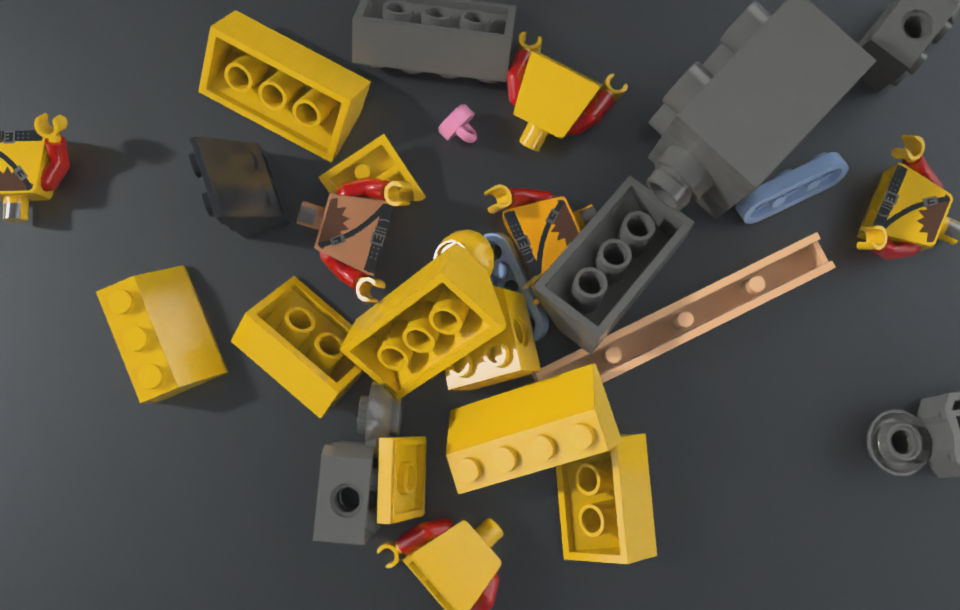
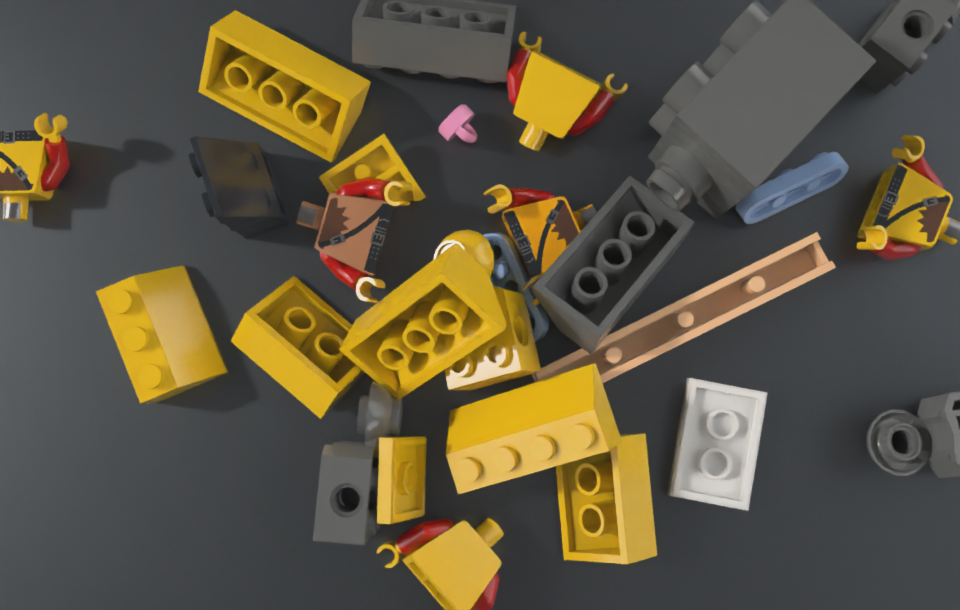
none -> white tile [667,378,768,511]

